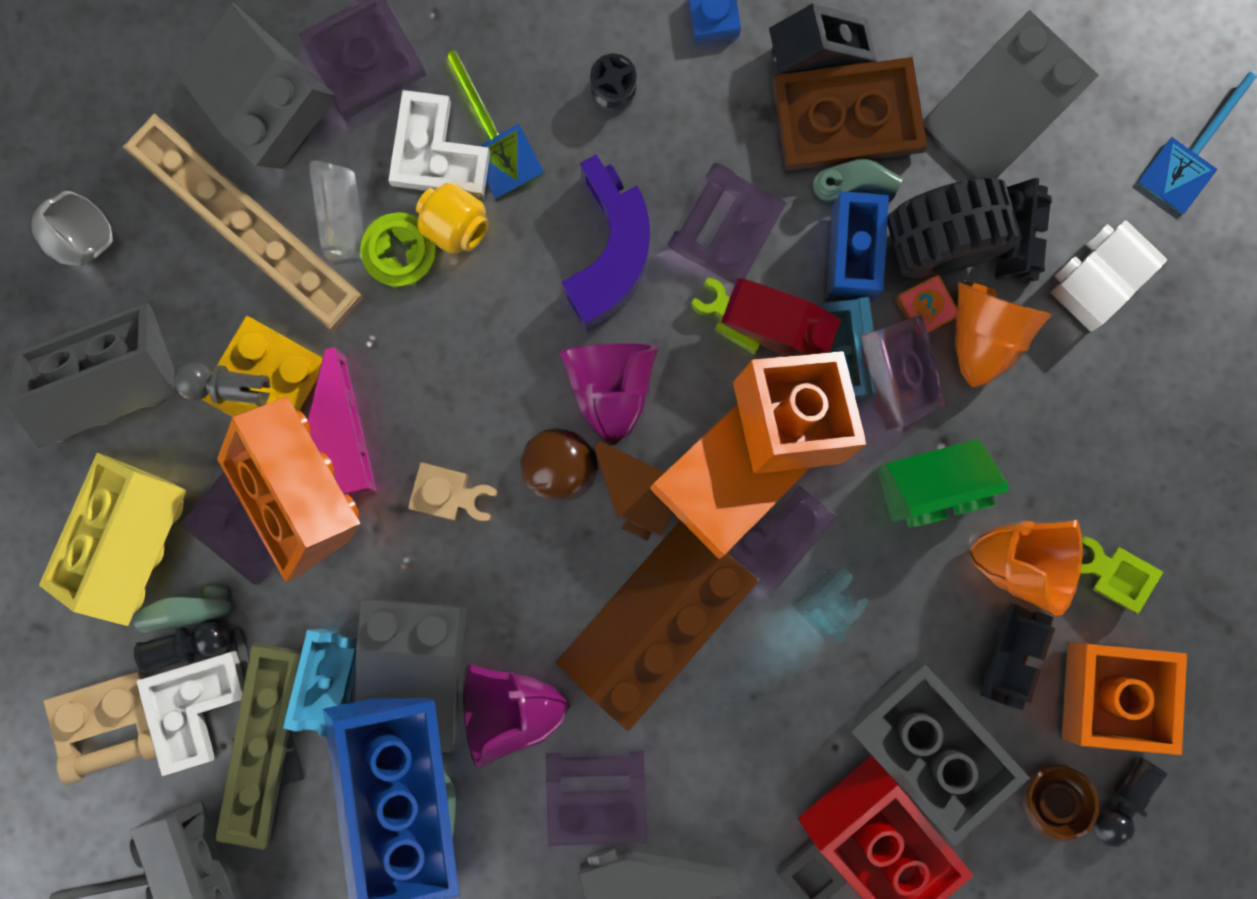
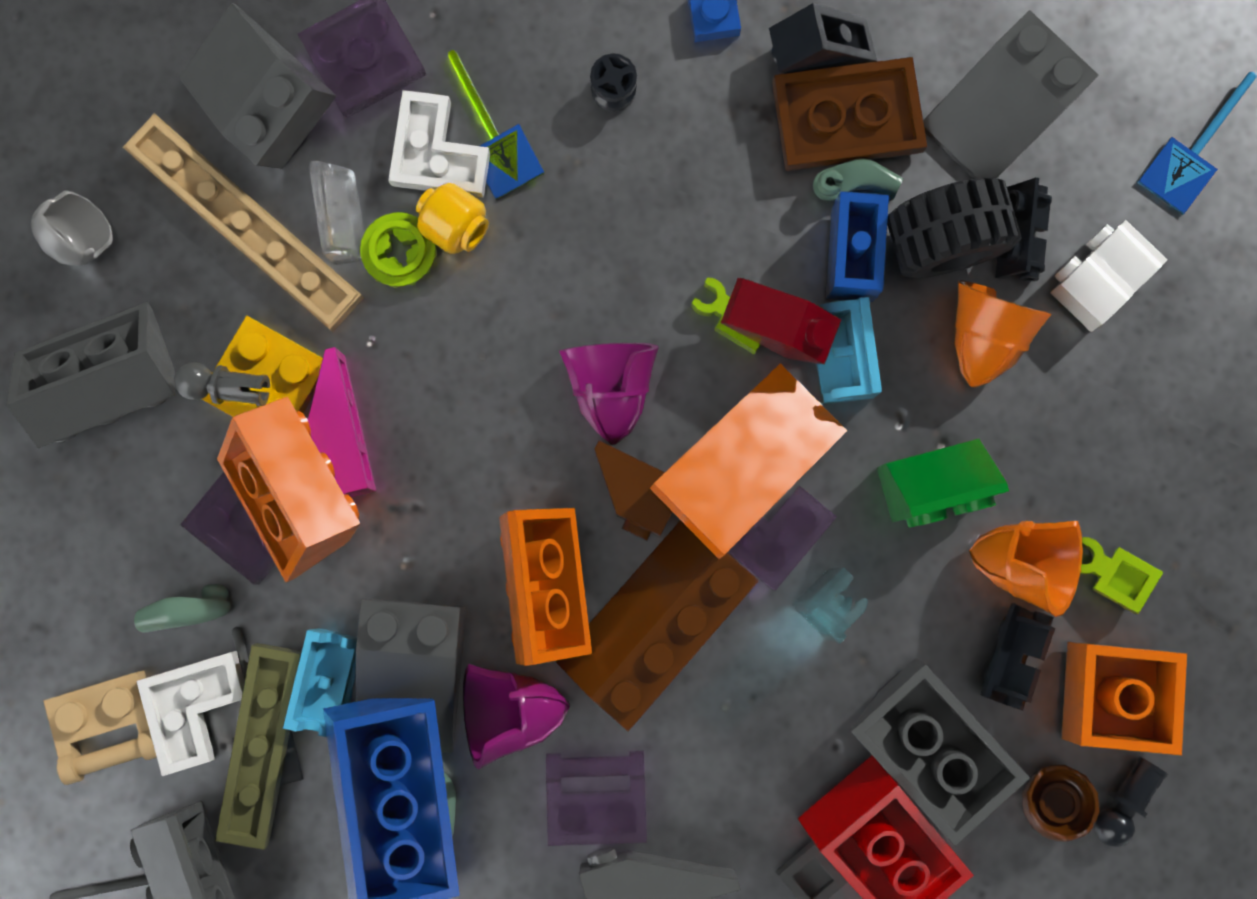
light yellow slope [39,453,187,626] -> none
black pin [134,620,231,673] -> none
tan plate [408,462,498,522] -> none
reddish brown hair [520,428,598,500] -> none
dark purple arch [561,154,650,332] -> none
clear purple plate [668,163,787,284] -> none
orange brick [733,352,867,474] -> none
clear purple plate [860,314,947,430] -> none
tile [894,274,957,339] -> none
none -> orange slope [499,508,592,666]

